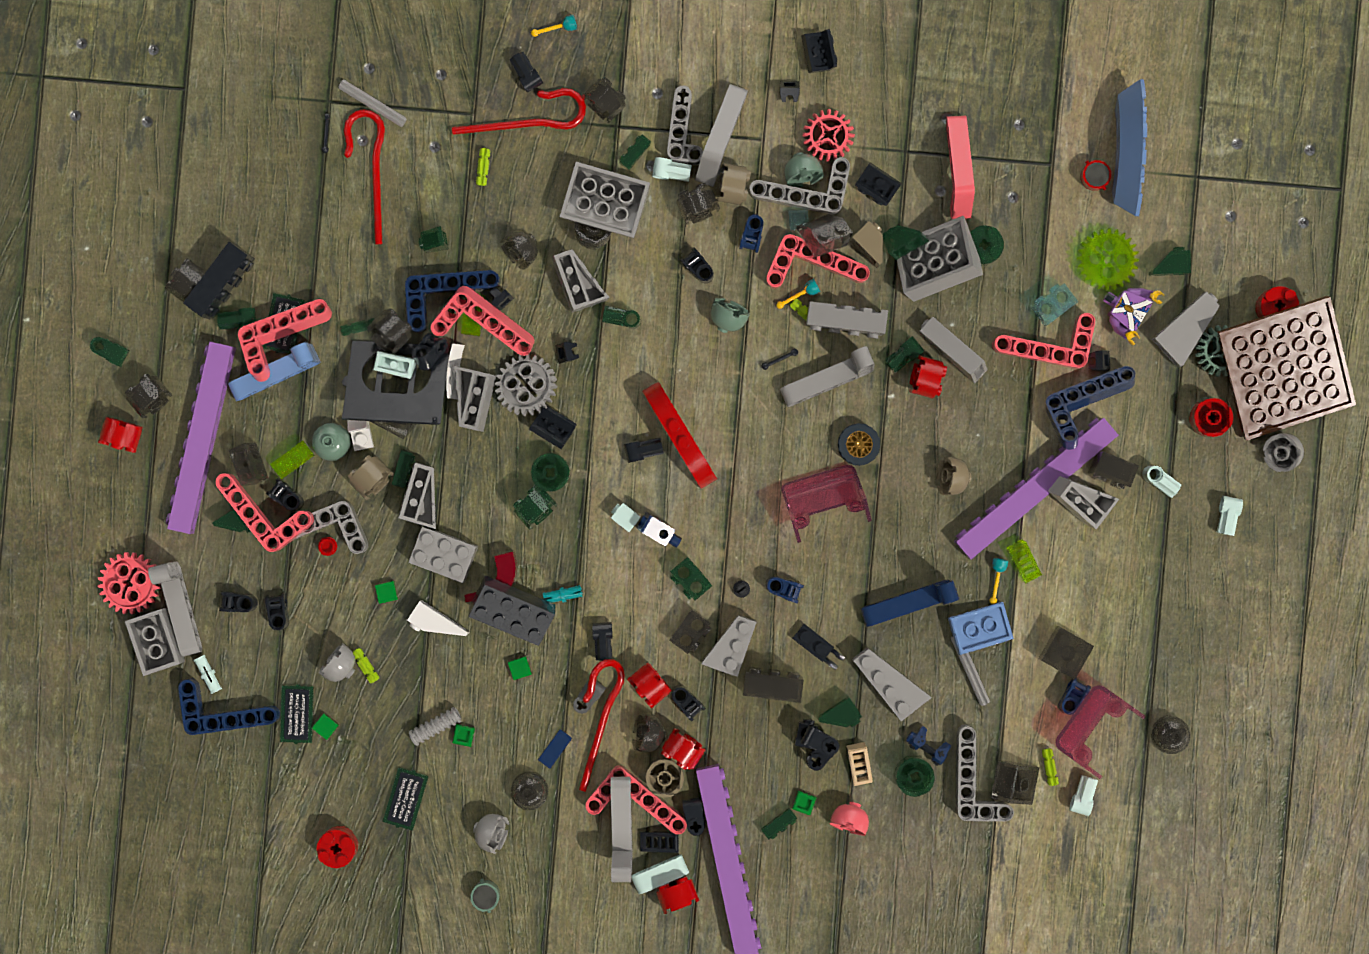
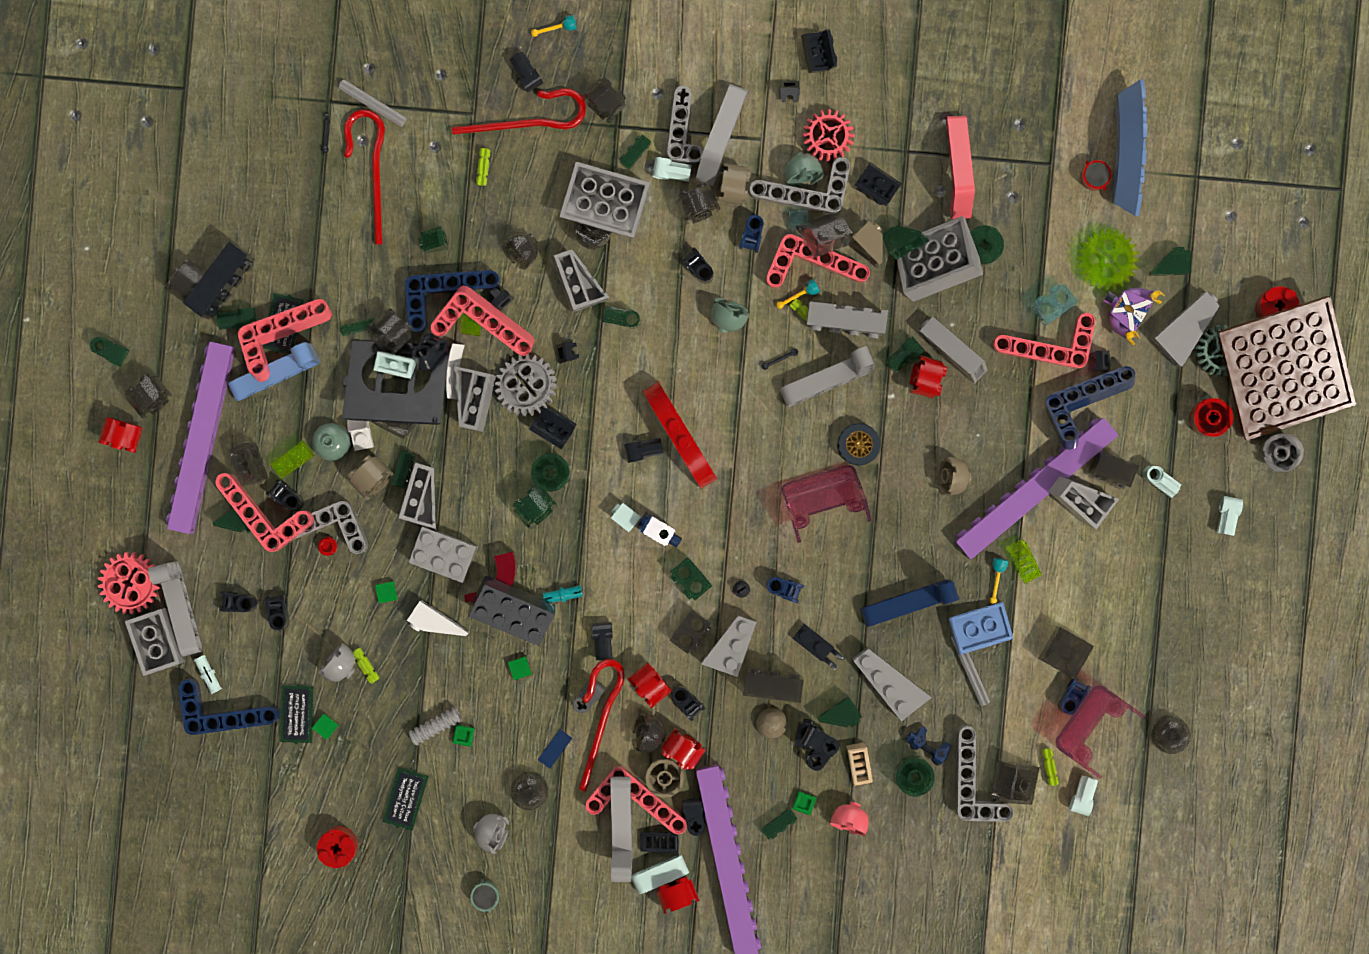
none -> dark tan piece [756,708,787,739]

